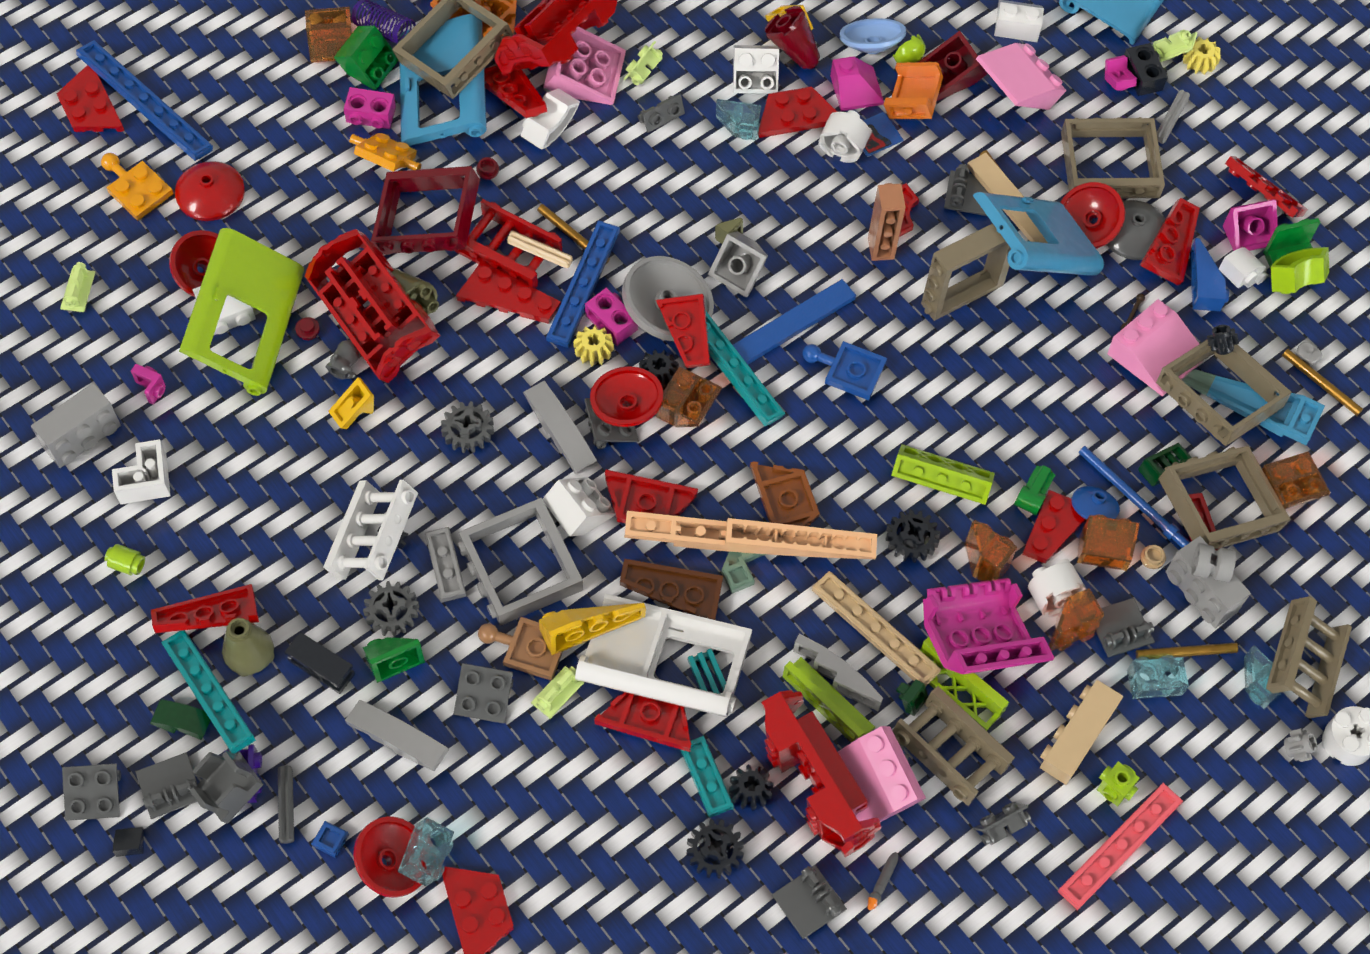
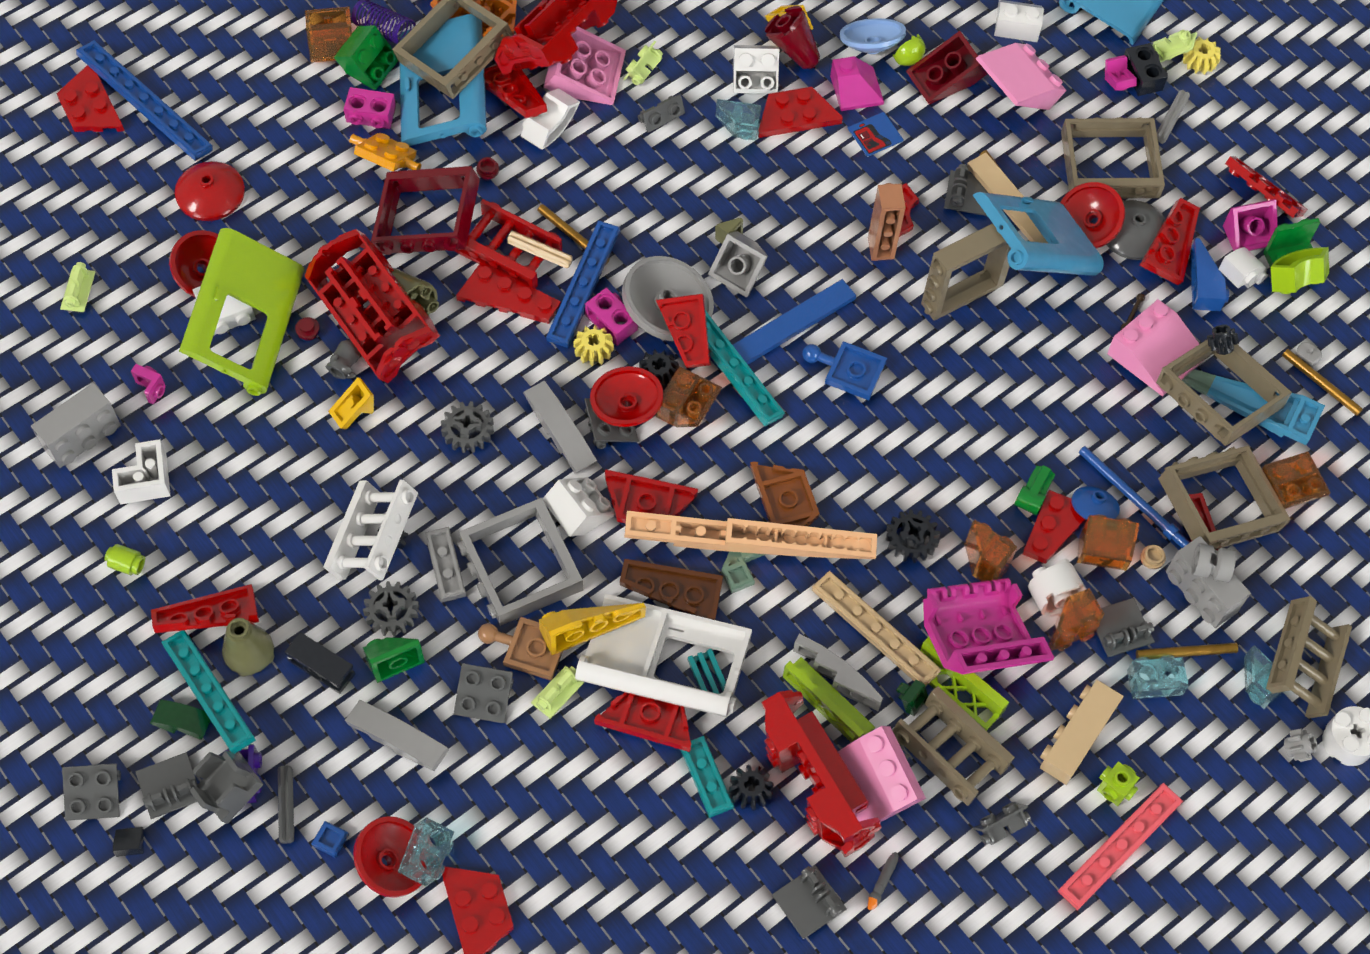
light orange plate [101,153,174,221] -> none
black gear [686,819,744,879] -> none
white brick [819,110,872,163] -> none
orange panel [884,62,943,119] -> none
lime fence [891,444,995,505] -> none
dark green slope [1138,442,1192,486] -> none

